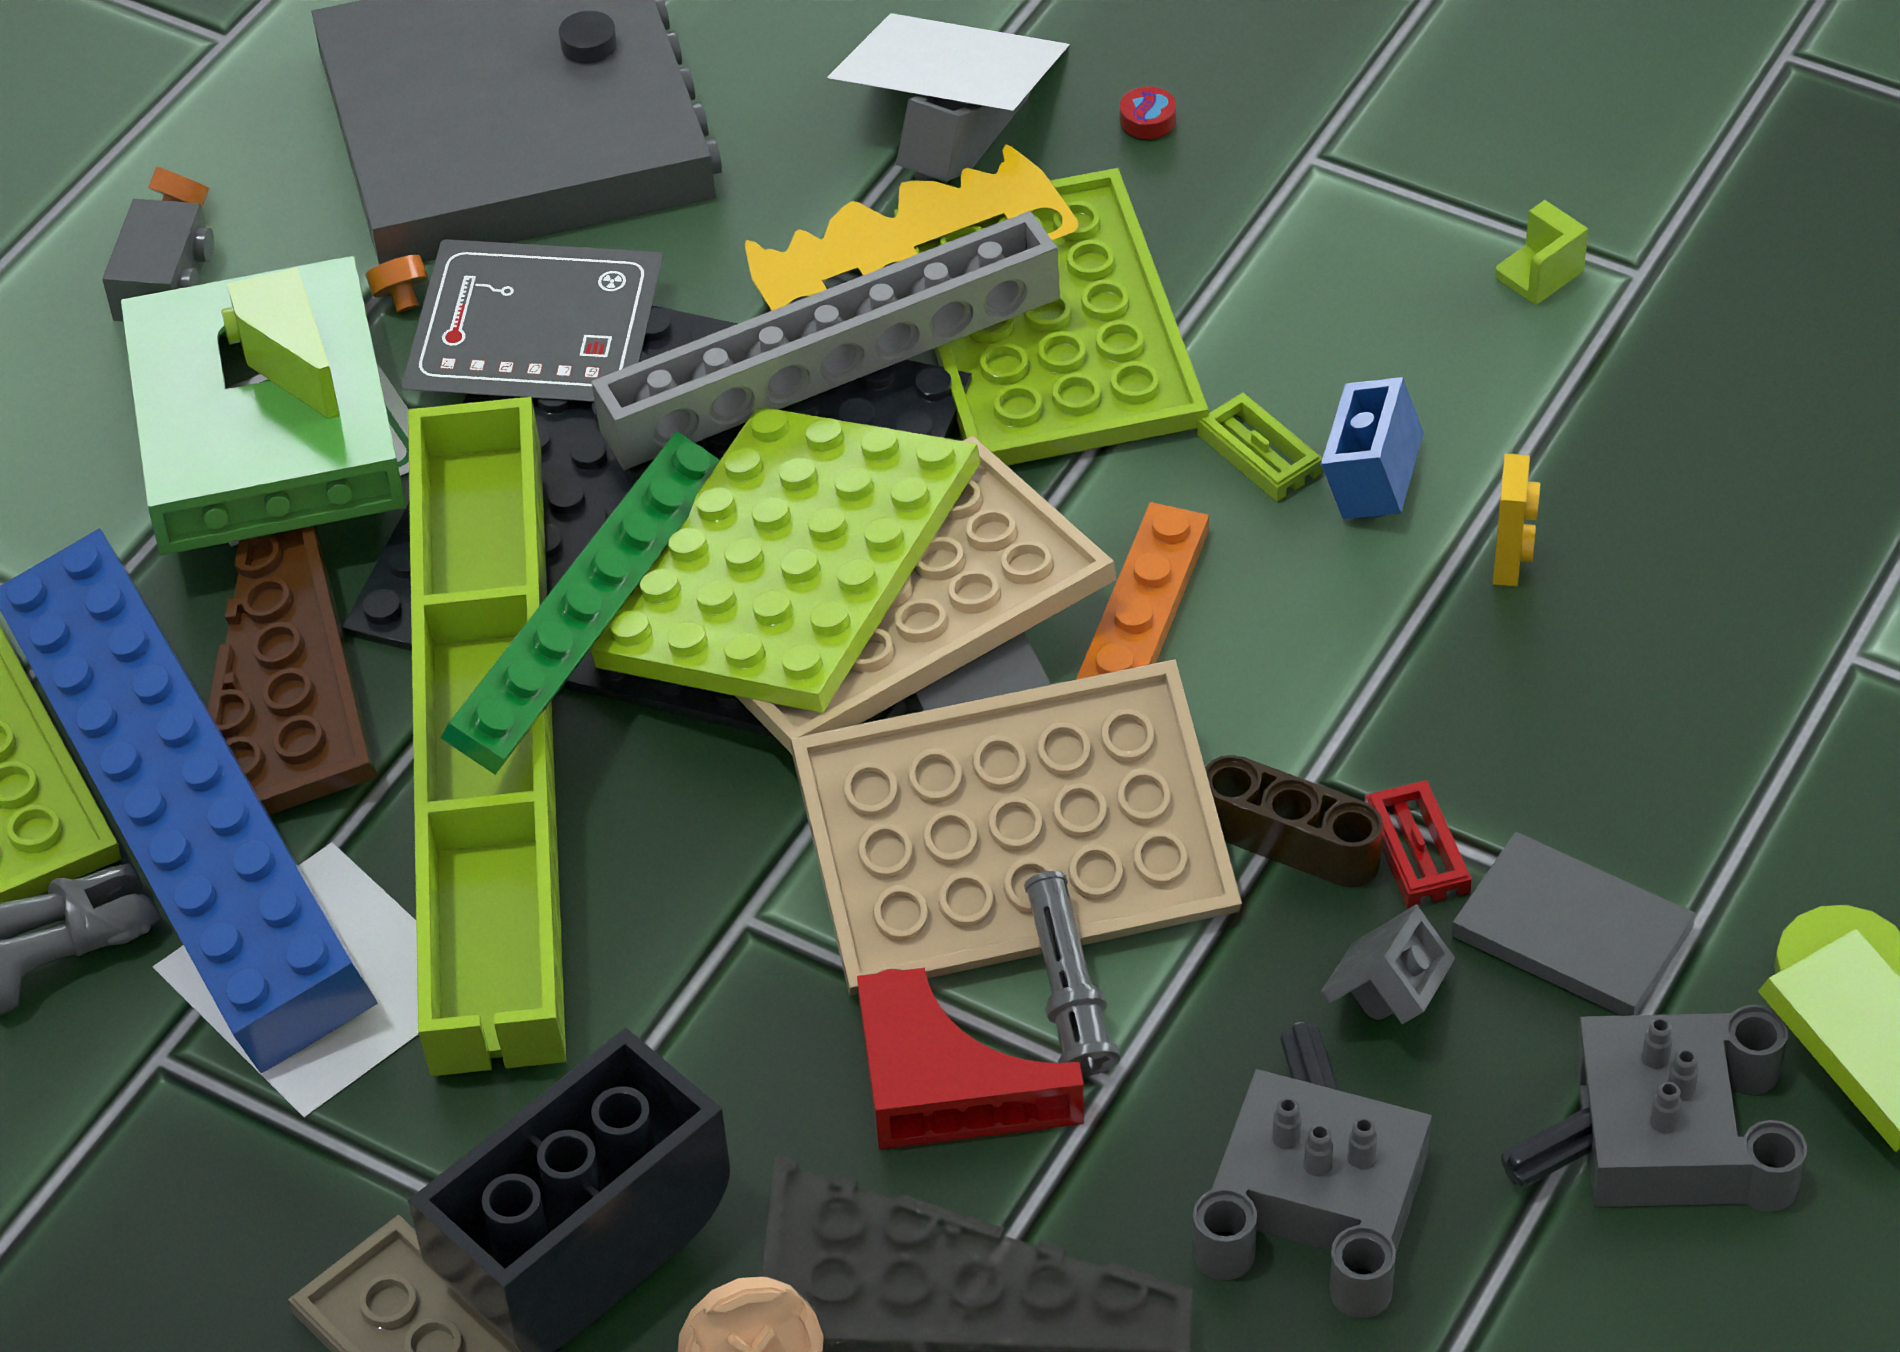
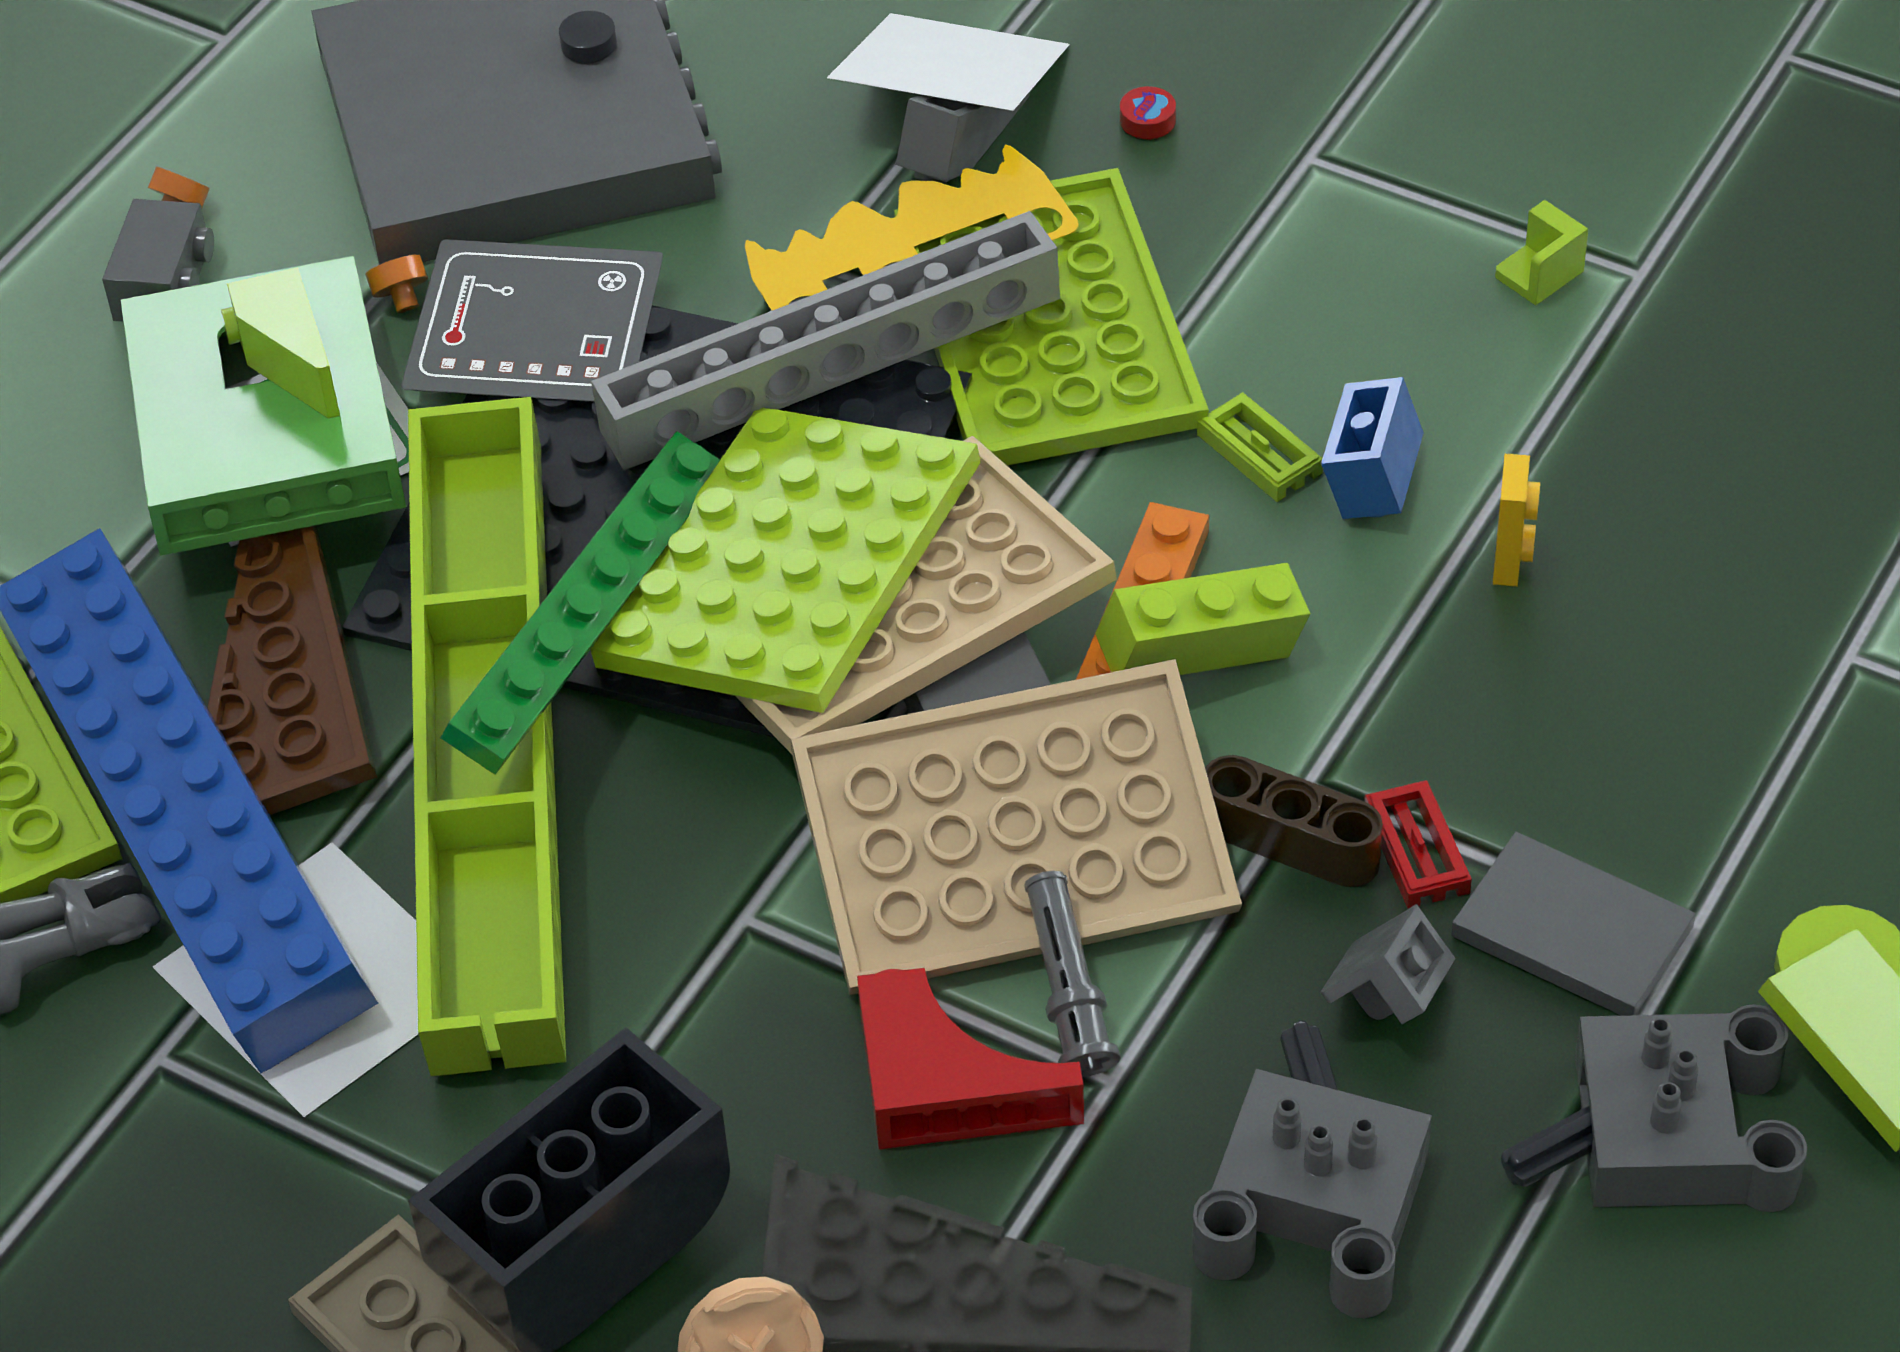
none -> lime brick [1095,563,1311,675]

